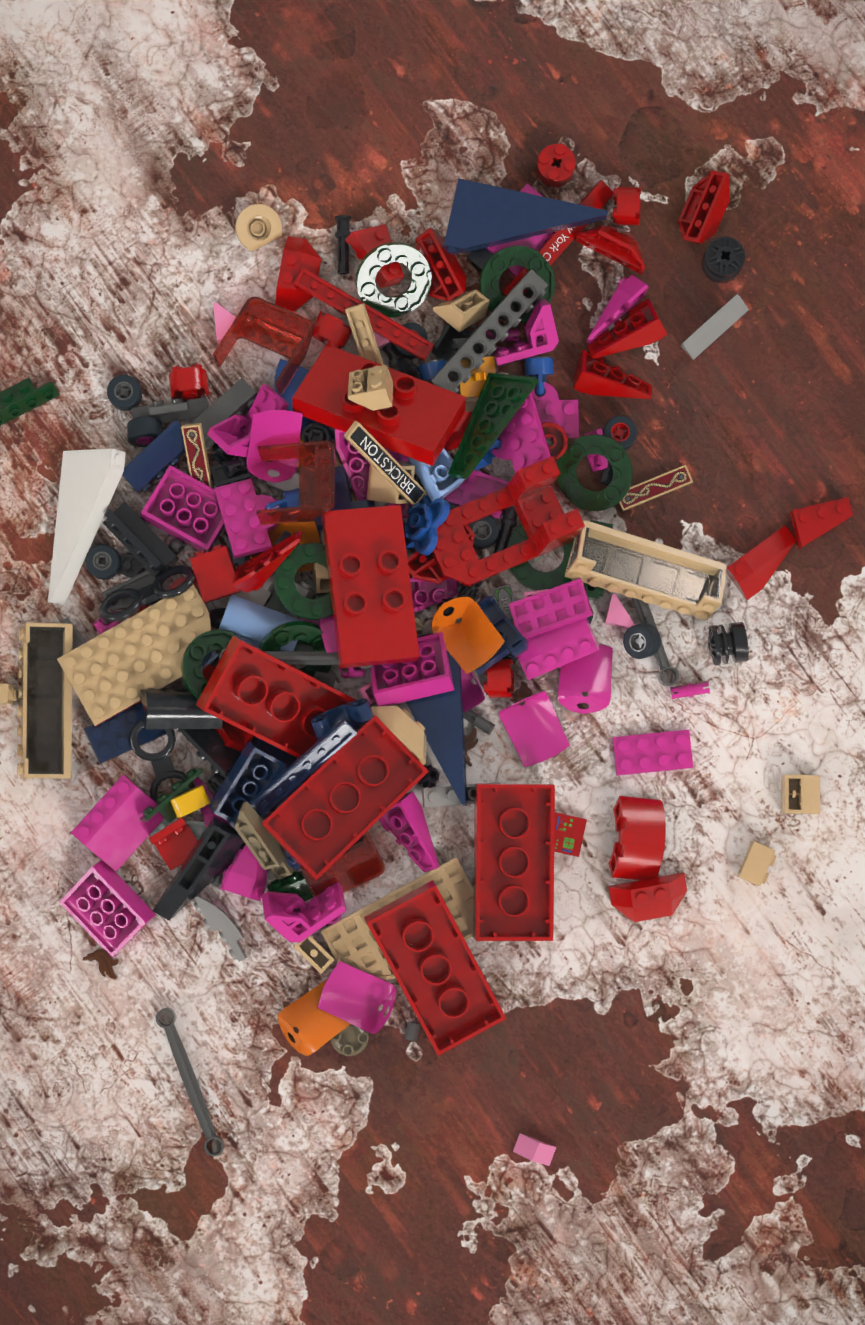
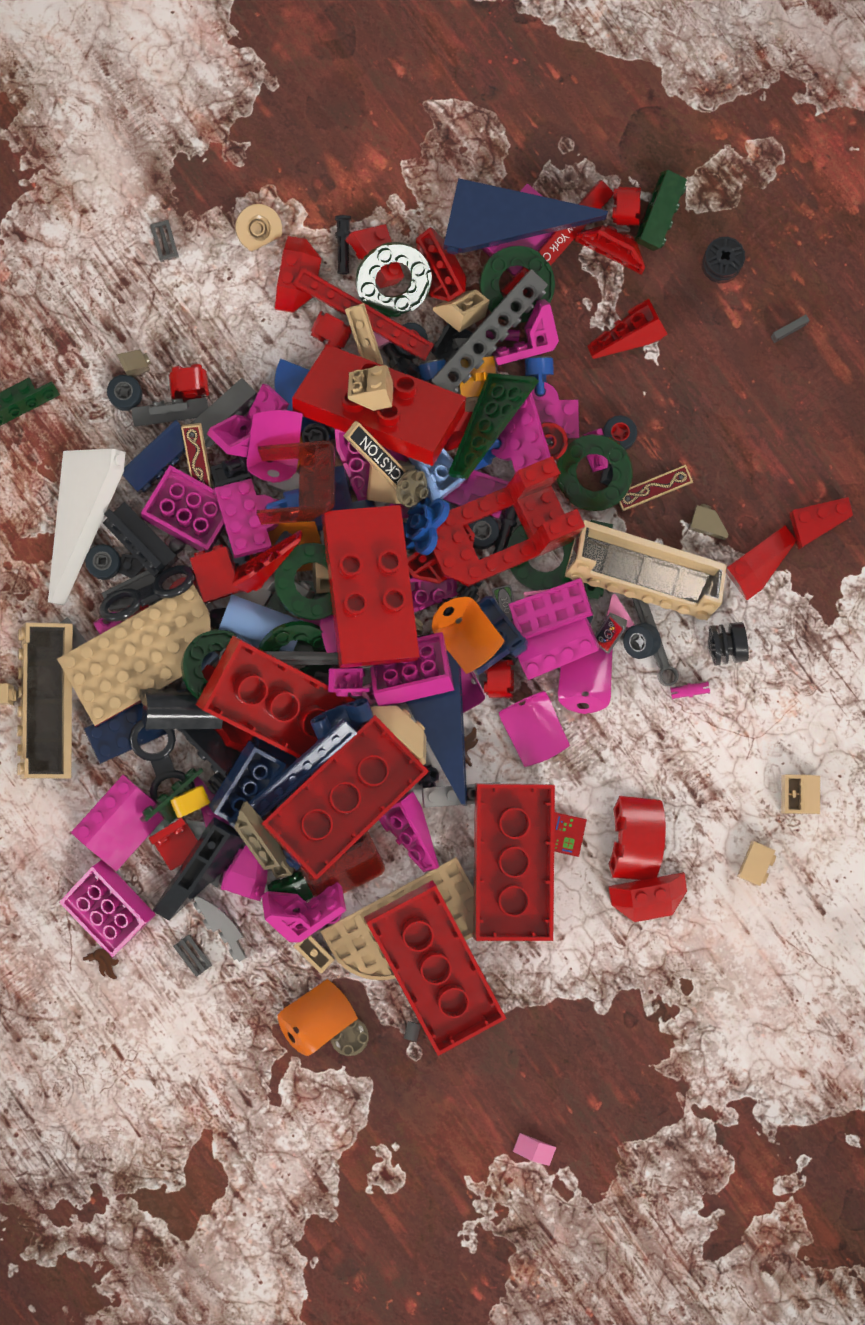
black wheel [127,417,162,447] -> none
dark grey piece [156,1008,225,1157] -> none
black gear [211,443,235,464] -> none
clear red windscreen [213,297,314,394] -> none
bright pink slope [213,303,239,344] -> none
dark pink piece [318,961,397,1034] -> none
dark grey axle [463,709,495,735] -> none
black brick [466,248,493,273] -> none
red brick [537,143,576,187] -> none
red wedge [573,350,652,399] -> none
dark pink wedge [587,275,649,345] -> none
dark pink plate [612,730,693,776] -> none
red wedge [678,170,730,244] -> none
light grey slope [680,294,749,360] -> none
none -> dark tan slope [117,349,151,378]
none -> dark grey tile [150,220,179,262]
none -> dark grey tile [173,934,212,977]
none -> dark pink bracket [328,668,370,696]
none -> dark tan dish [396,469,429,507]
none -> slope [595,612,627,654]
none -> dark green brick [634,170,687,251]
none -> dark tan slope [689,504,728,540]
none -> dark grey tile [771,315,810,343]

